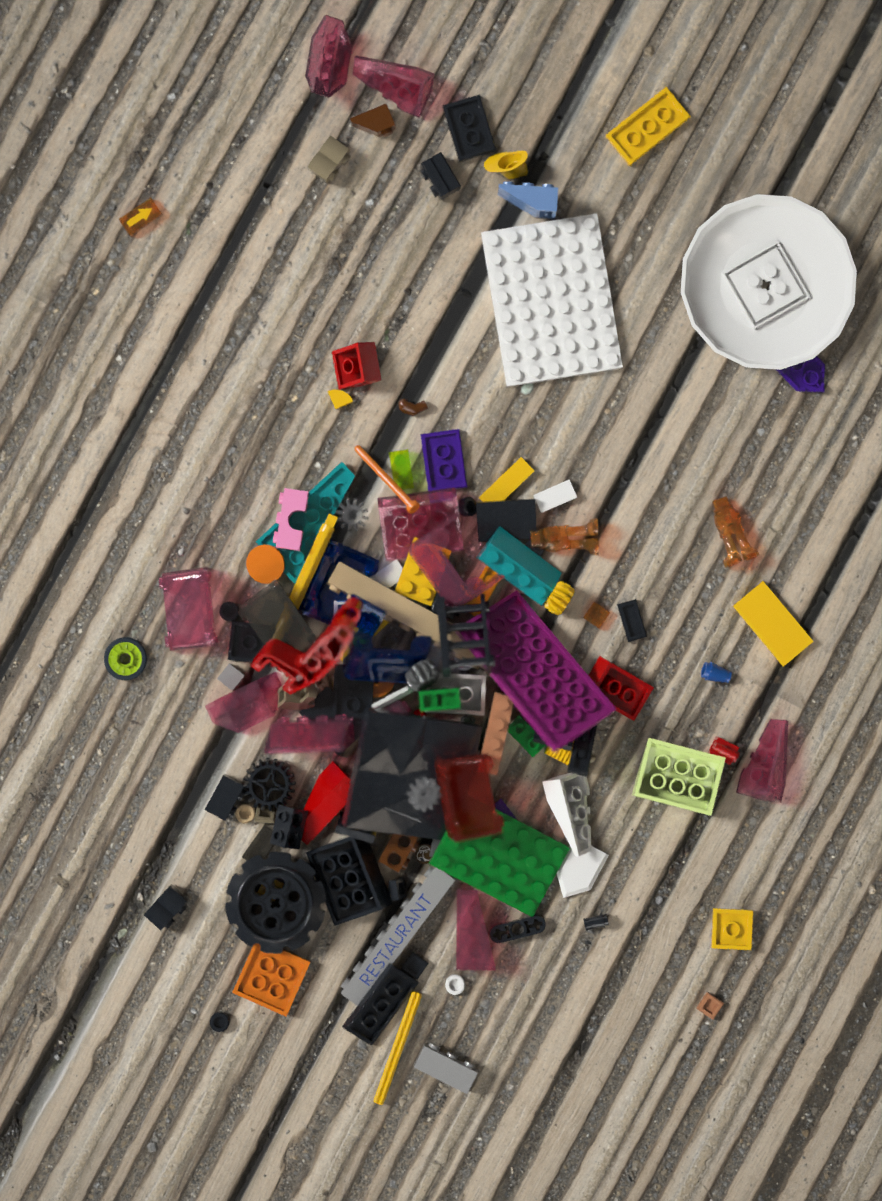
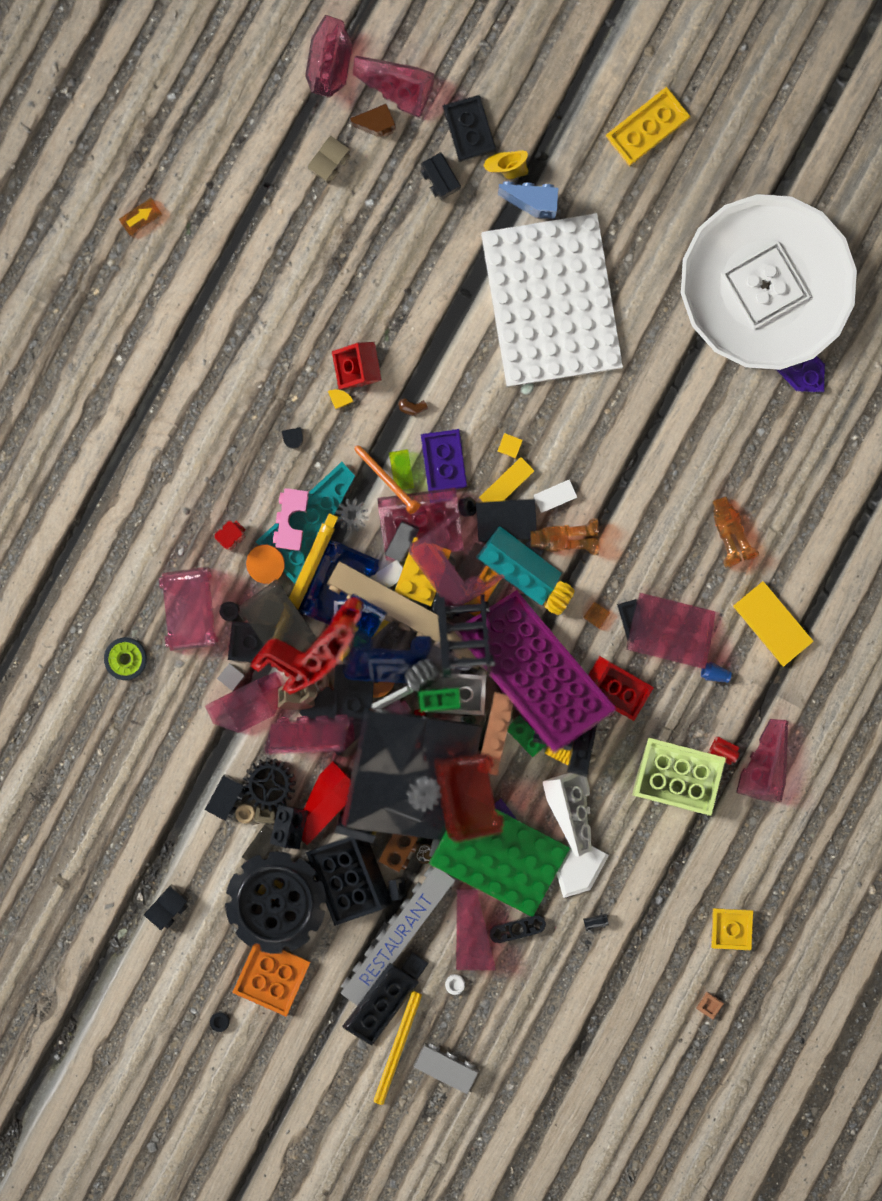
none -> red brick [214,520,246,551]
none -> black tile [282,427,303,449]
none -> tile [385,520,419,563]
none -> clear smoke tile [455,542,485,586]
none -> yellow tile [497,433,523,459]
none -> clear pink slope [626,593,716,669]

